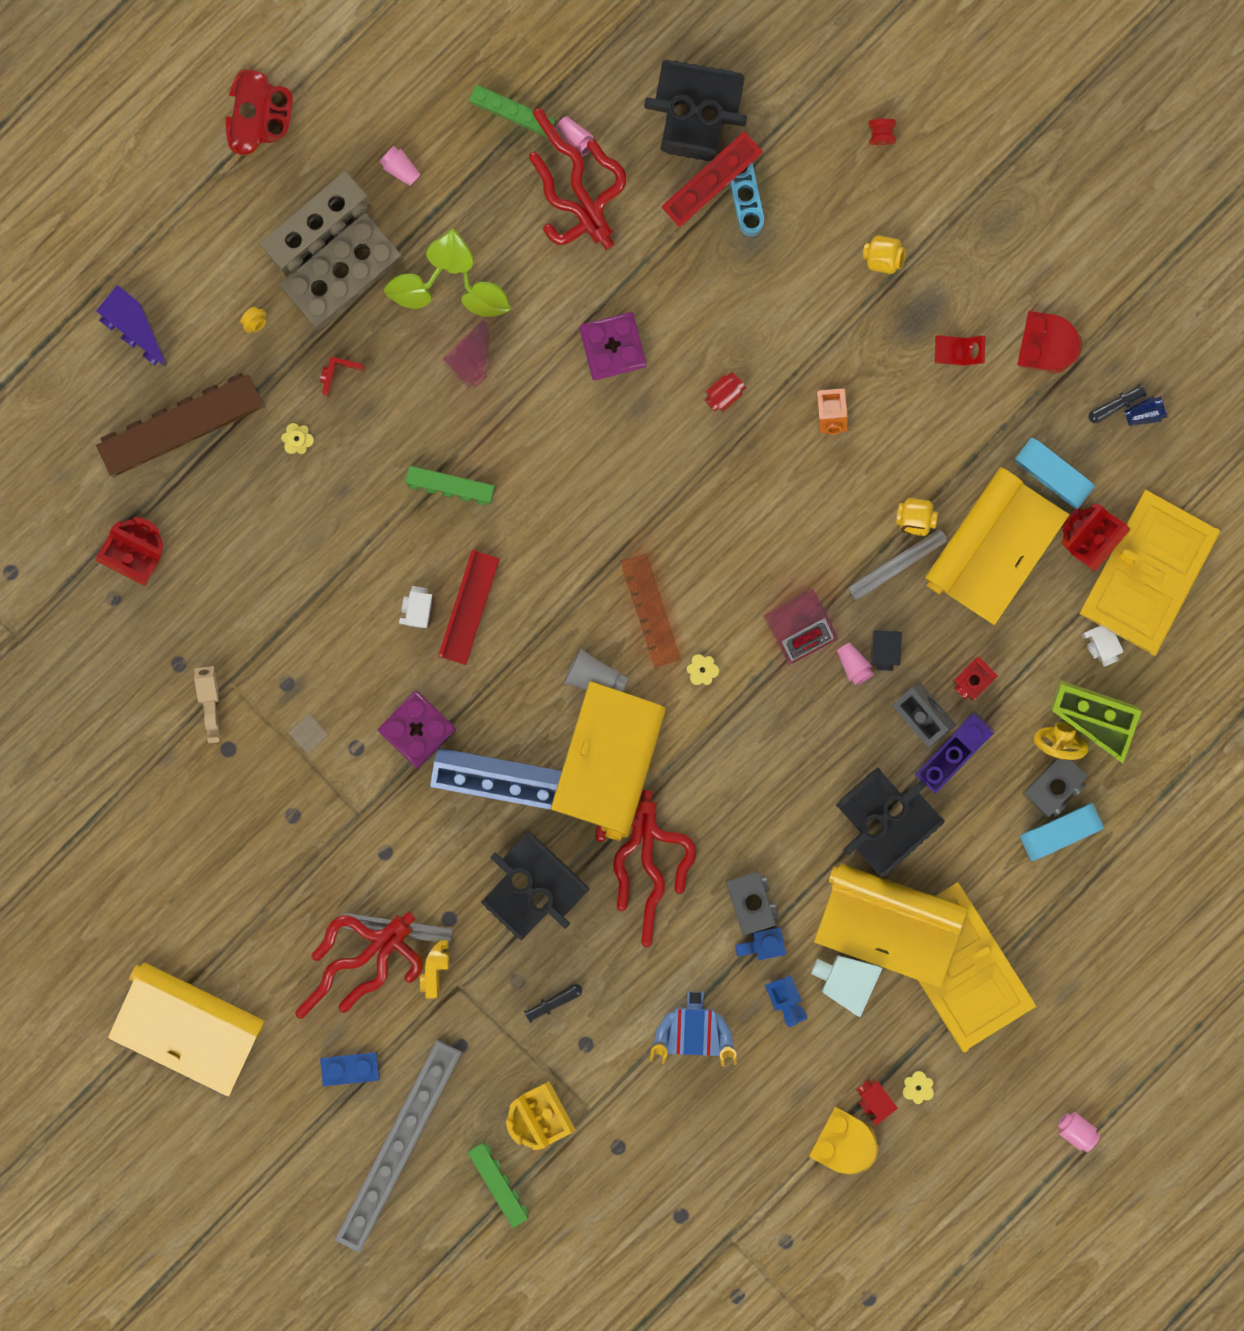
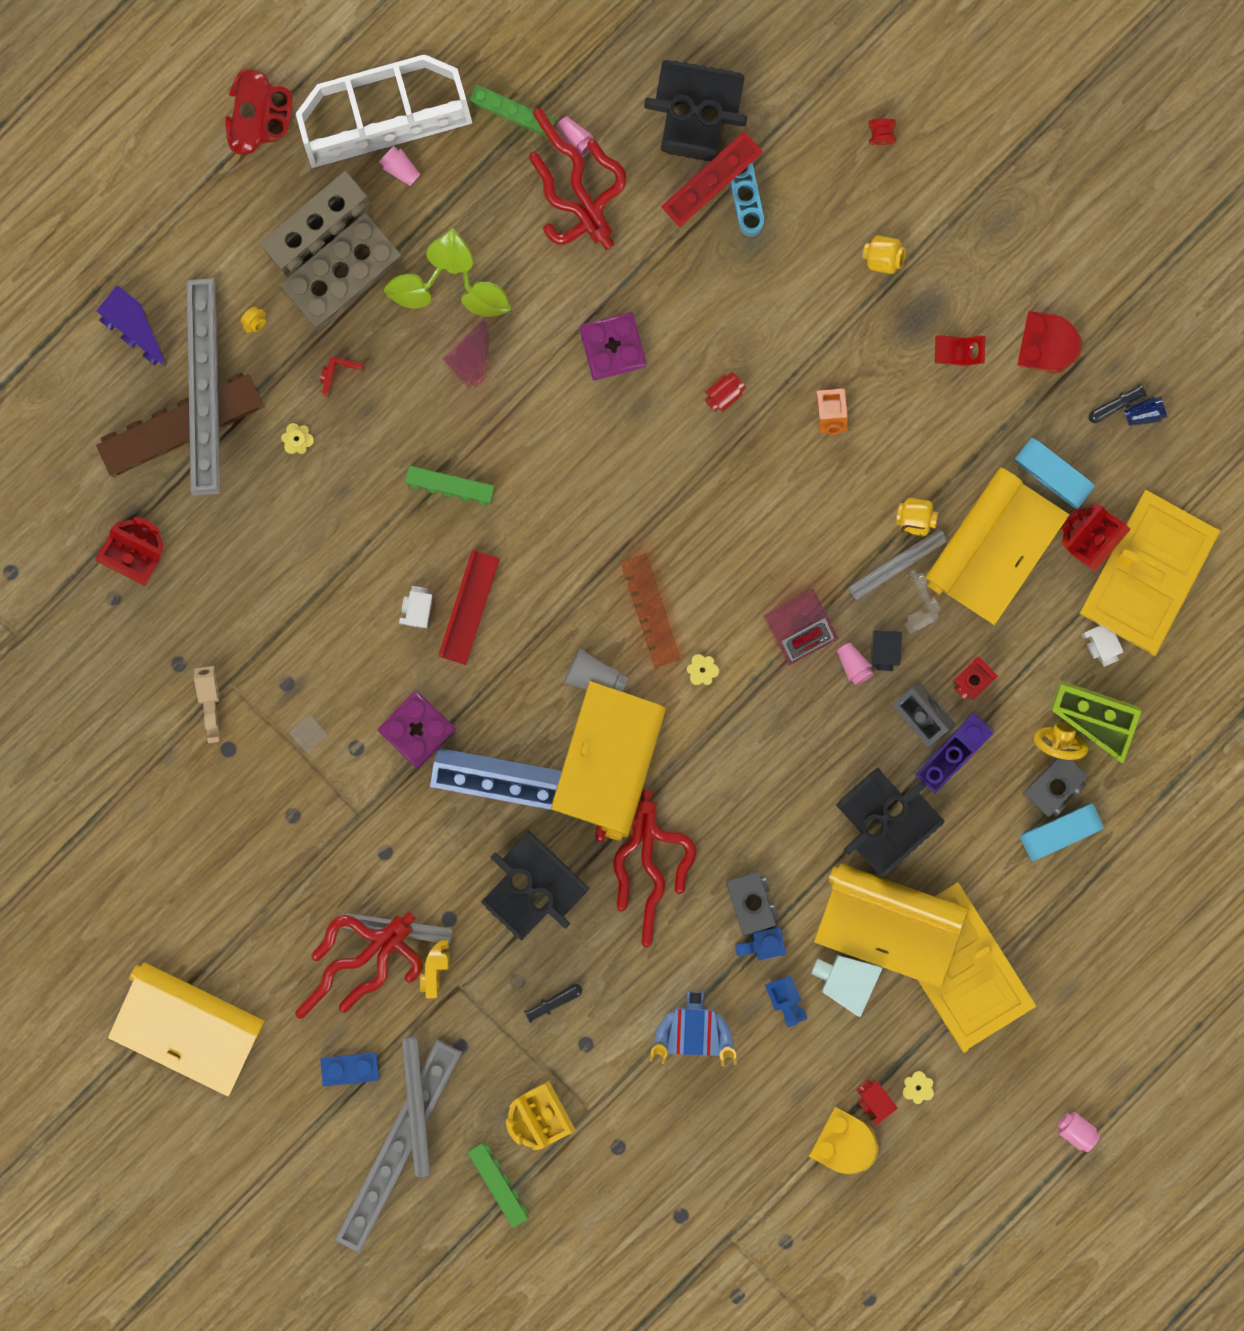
none -> light grey tile [187,278,221,496]
none -> white plate [296,55,472,168]
none -> light grey axle [402,1037,430,1178]
none -> clear bracket [903,569,942,635]

